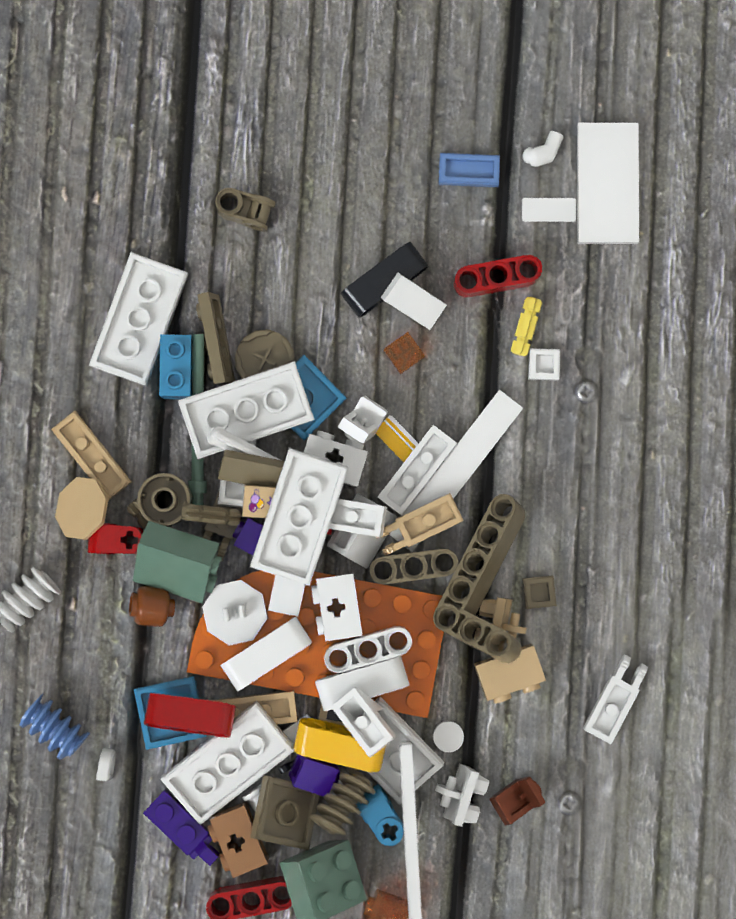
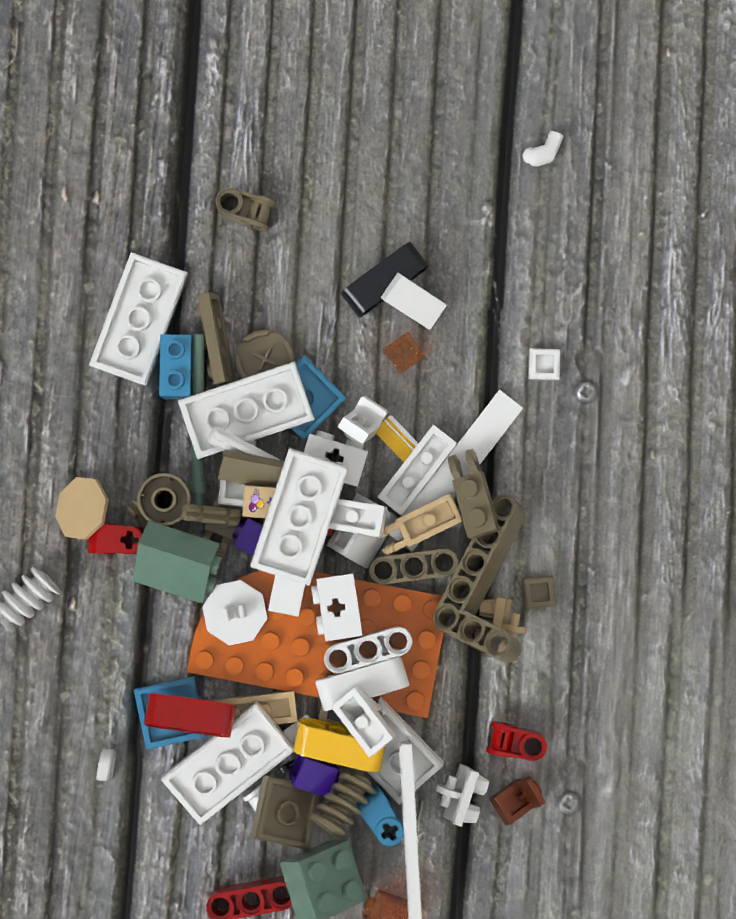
medium blue piece [19,694,90,760] -> none
tan tile [51,411,132,500] -> none
dark orange head [129,586,175,627] -> none
dark purple hinge [143,789,220,866] -> none
medium nougat brick [208,801,269,878] -> none
white beam [220,617,313,692] -> none
white tile [433,720,464,752] -> none
medium blue tile [438,153,500,187] -> none
red beam [454,255,542,297] -> none
tan brick [474,644,546,704] -> none
light yellow axle [511,297,542,356] -> none
white sticker [522,198,576,222] -> none
white tile [577,123,639,244] -> none
white hinge [583,655,648,744] -> none
none -> dark tan hinge [448,449,500,540]
none -> red piece [486,721,547,761]

